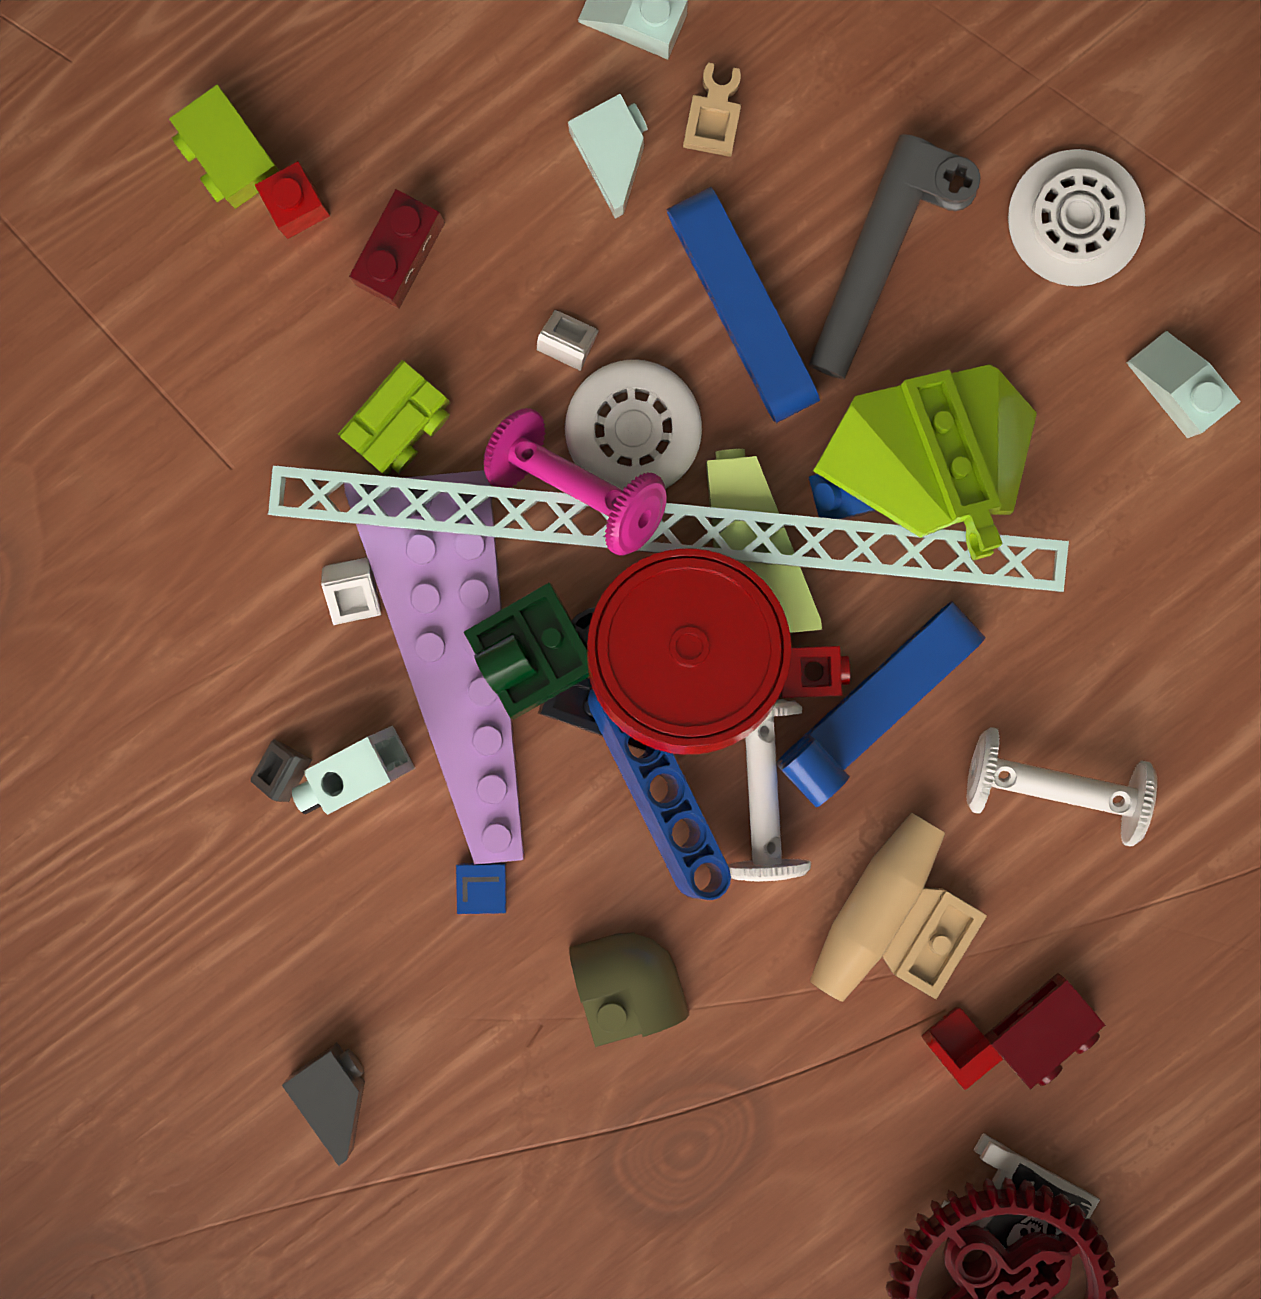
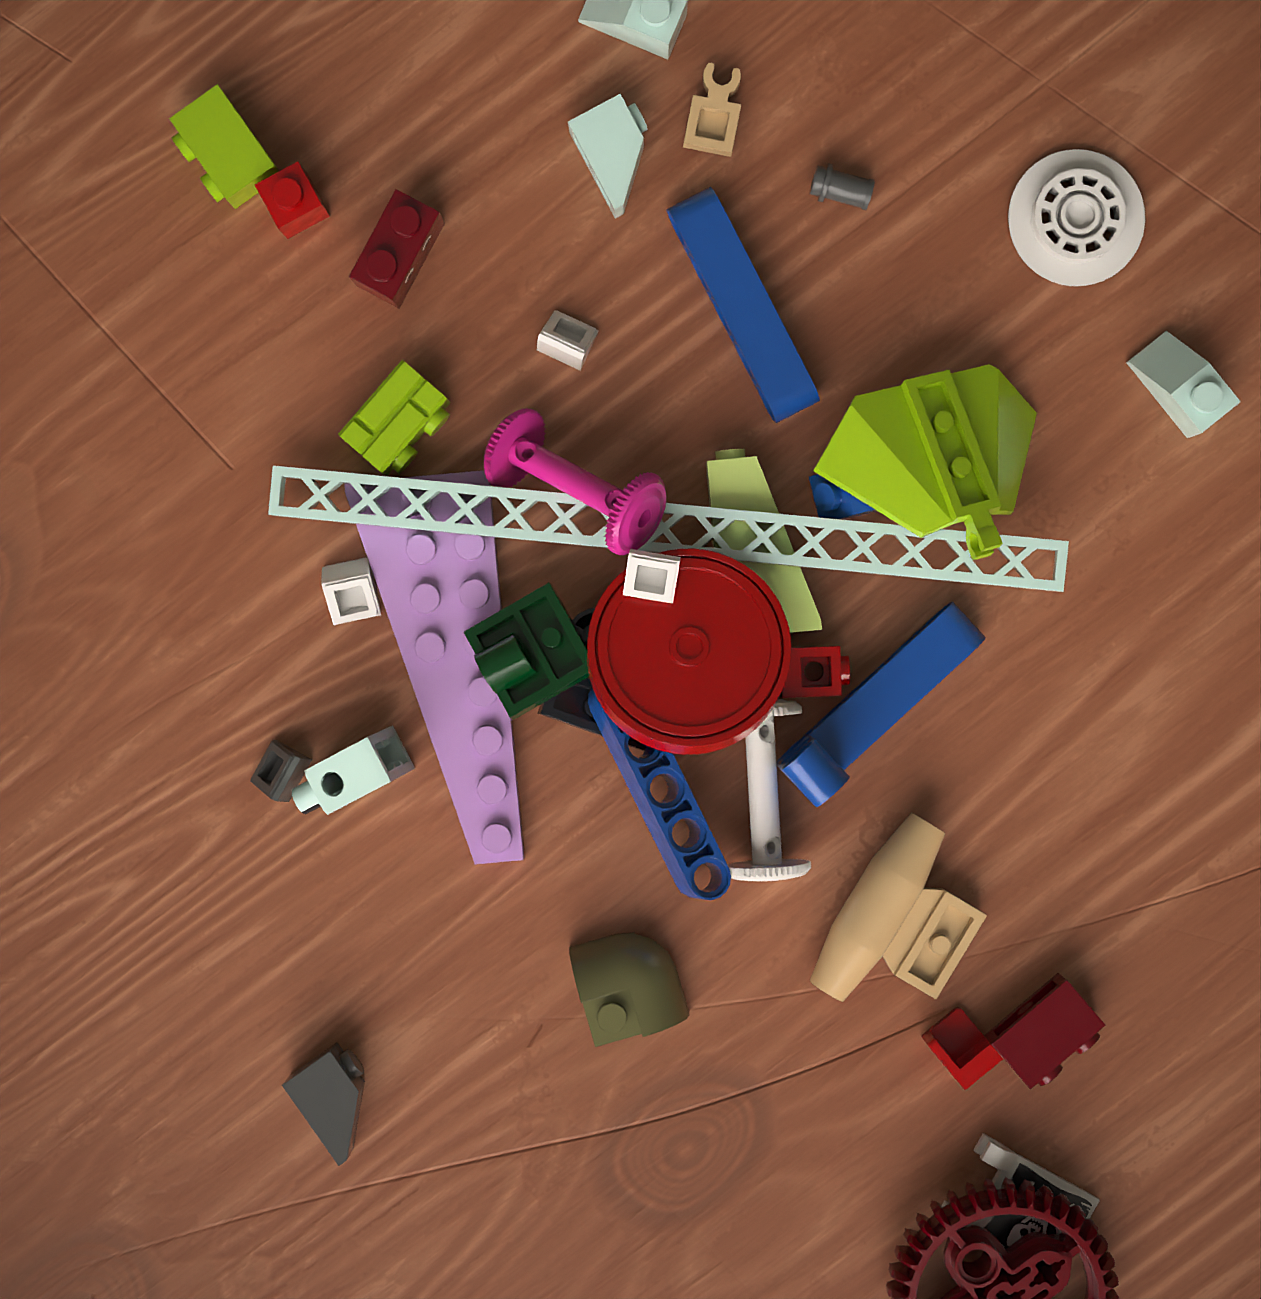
blue tile [456,863,507,914] -> none
white wheel [565,360,702,490] -> none
dark grey axle [808,134,981,380] -> none
white hose [966,728,1157,846] -> none
none -> white slope [623,549,681,603]
none -> dark grey pin [809,163,875,210]

